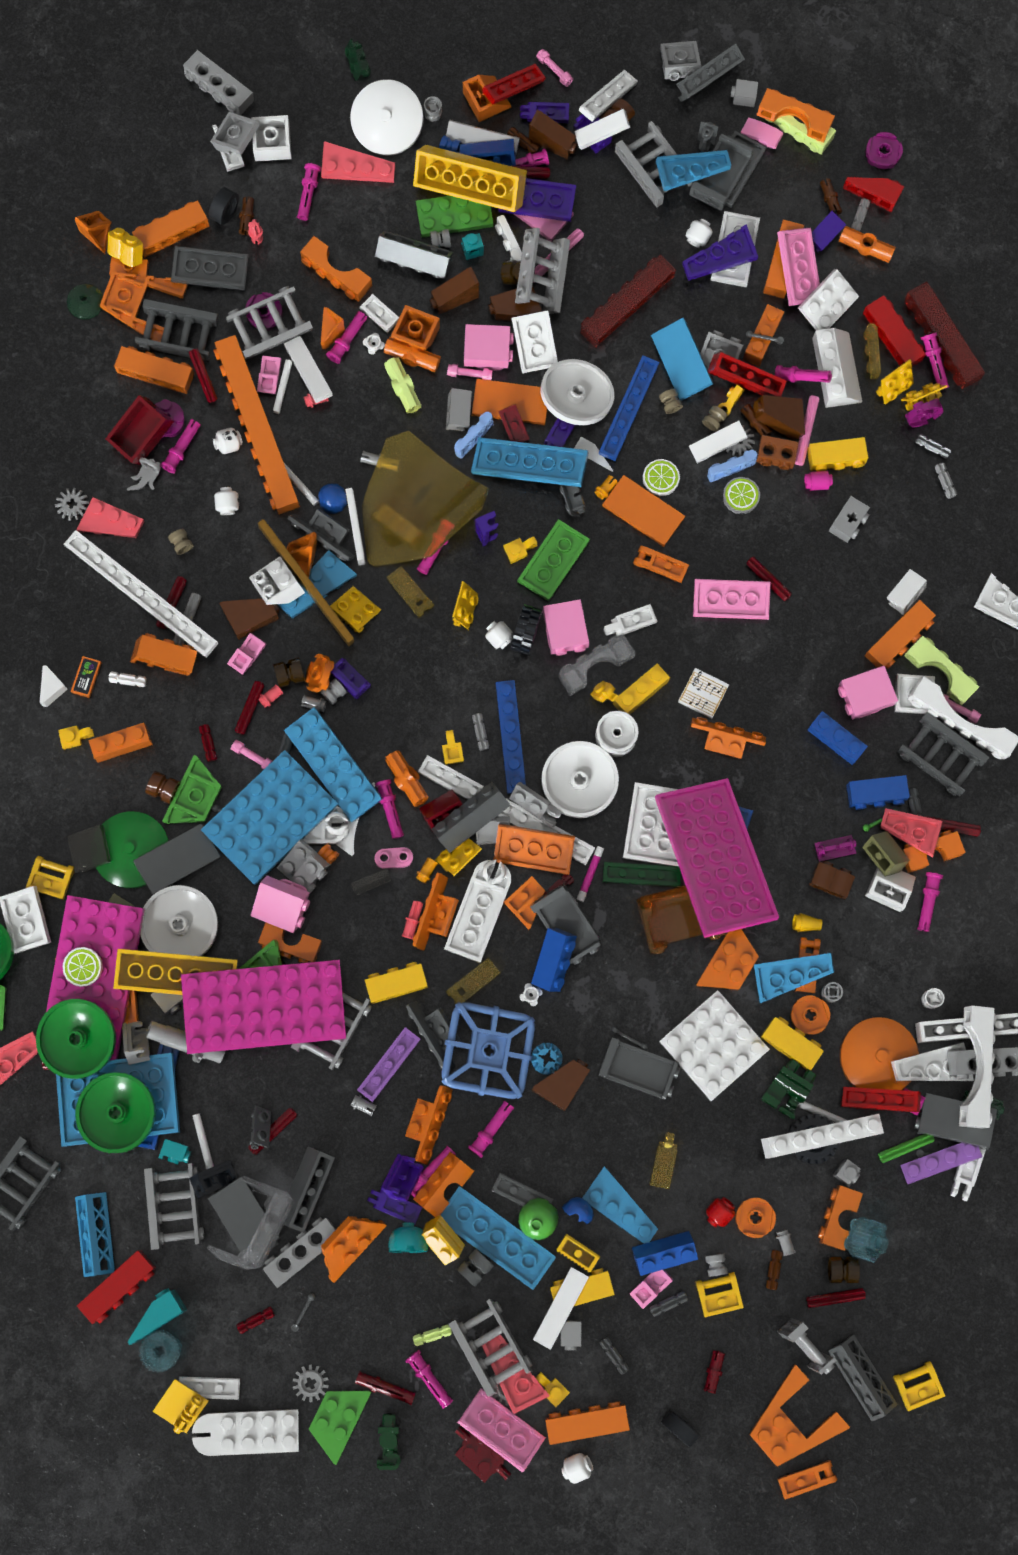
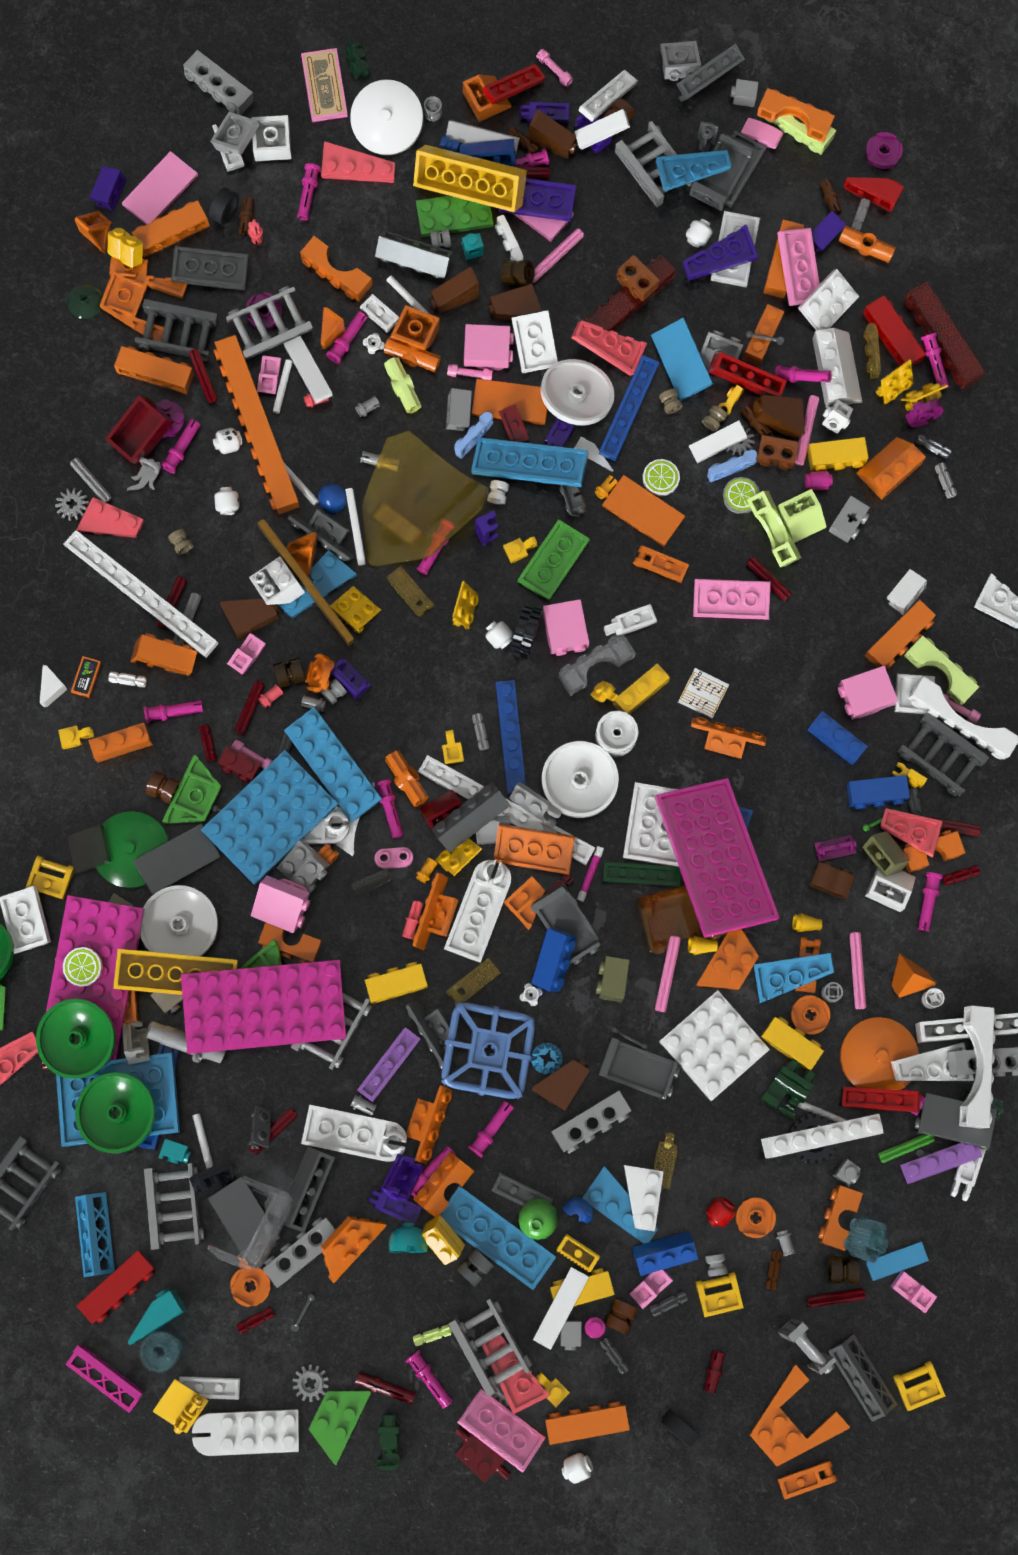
light grey fence [515,228,570,314] -> none
none -> dark pink fence [65,1344,145,1413]
none -> light grey axle [70,458,112,503]
none -> dark purple hinge [89,166,127,211]
none -> bright pink tile [122,151,198,225]
none -> dark pink pin [143,700,203,723]
none -> dark red brick [218,746,262,783]
none -> orange plate [230,1266,271,1307]
none -> tile [301,48,348,122]
none -> white plate [301,1105,407,1162]
none -> light grey pin [355,396,380,417]
none -> white bar [387,275,430,314]
none -> white wheel [487,480,509,505]
none -> light grey brick [551,1091,631,1154]
none -> coral wing [571,320,647,376]
none -> dark pink brick [584,1317,605,1338]
none -> olive brick [596,956,629,1002]
none -> reddish brown wheel [604,1298,639,1335]
none -> dark orange brick [617,255,660,302]
none -> white wing [624,1165,663,1231]
none -> bright pink axle [655,936,681,1012]
none -> yellow cone [688,936,718,955]
none -> yellowish green arch [747,491,801,567]
none -> yellowish green slope [777,489,826,543]
none -> white brick [822,399,853,434]
none -> bright pink axle [850,932,866,1009]
none -> orange slope [856,437,926,500]
none -> dark azure tile [865,1242,929,1281]
none -> bright pink slope [890,1271,937,1313]
none -> yellow plate [891,762,927,788]
none -> orange slope [892,953,936,998]
none -> dark red axle [943,865,980,885]

